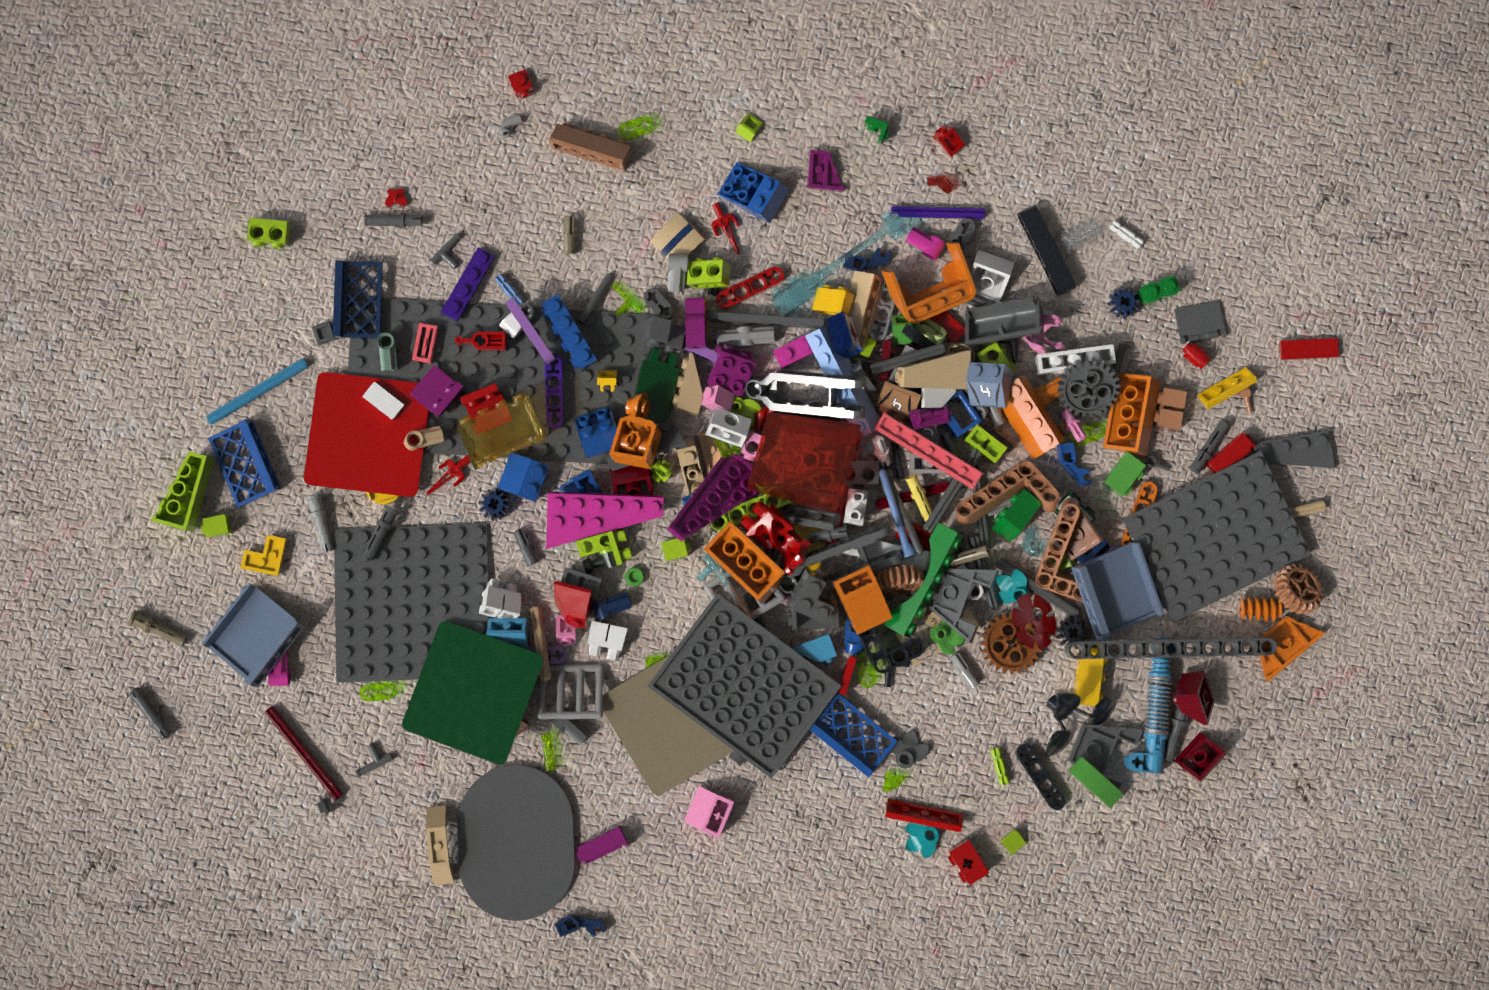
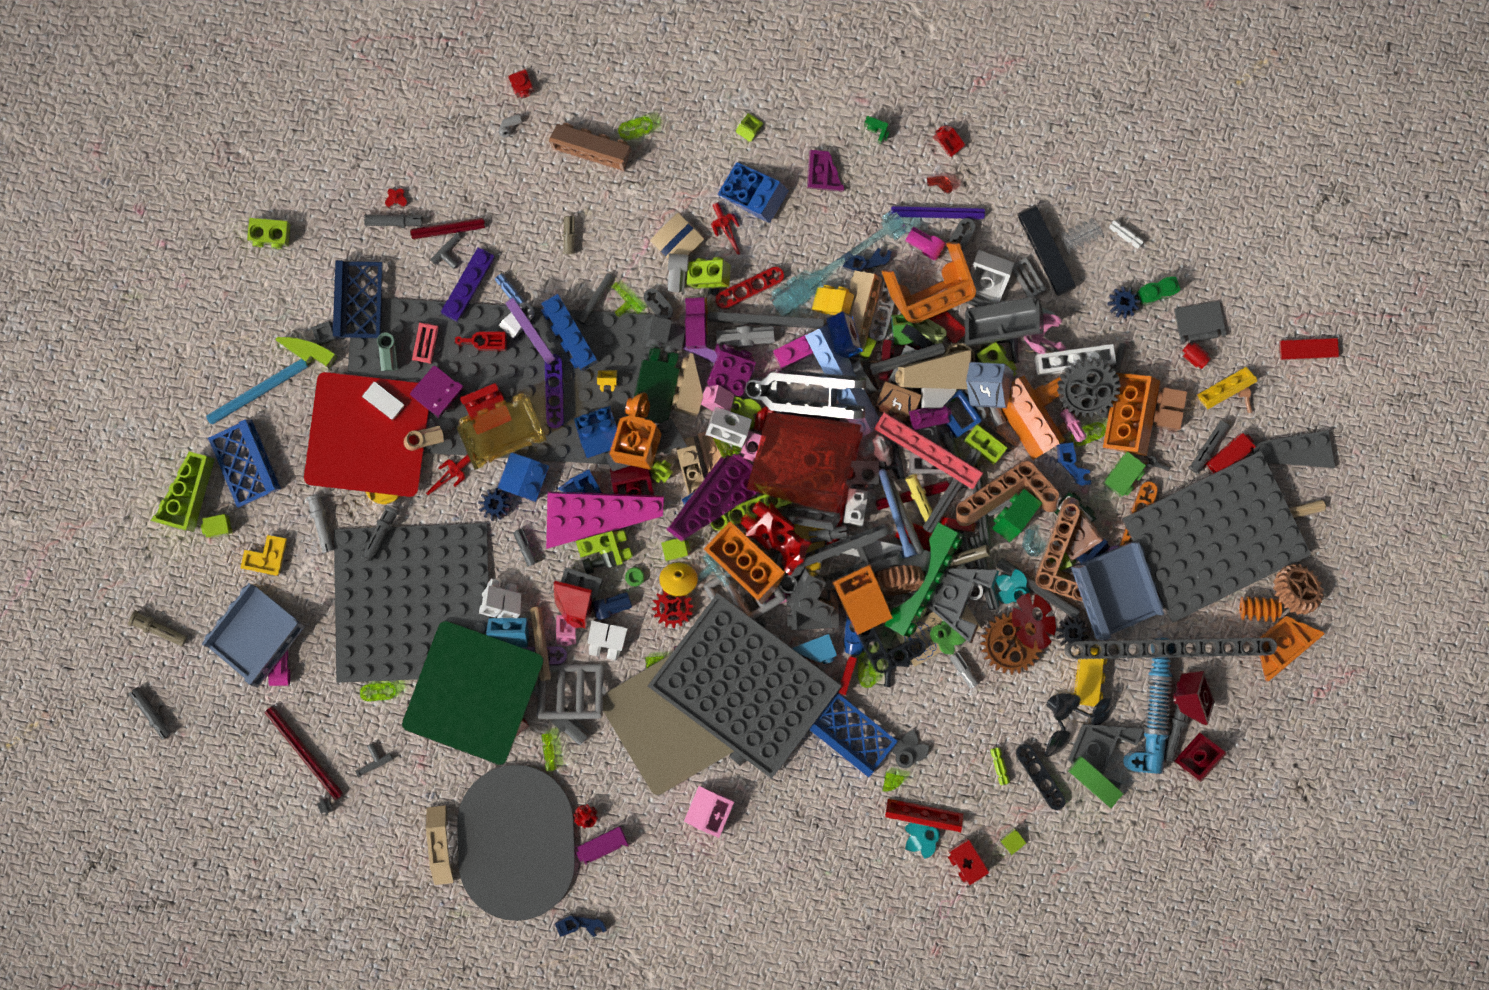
none -> lime slope [275,337,338,369]
none -> dark red axle [410,218,485,240]
none -> red gear [574,804,598,829]
none -> red gear [652,590,694,628]
none -> yellow dish [659,563,698,596]
none -> red beam [940,517,976,532]
none -> light grey tile [1012,257,1046,297]

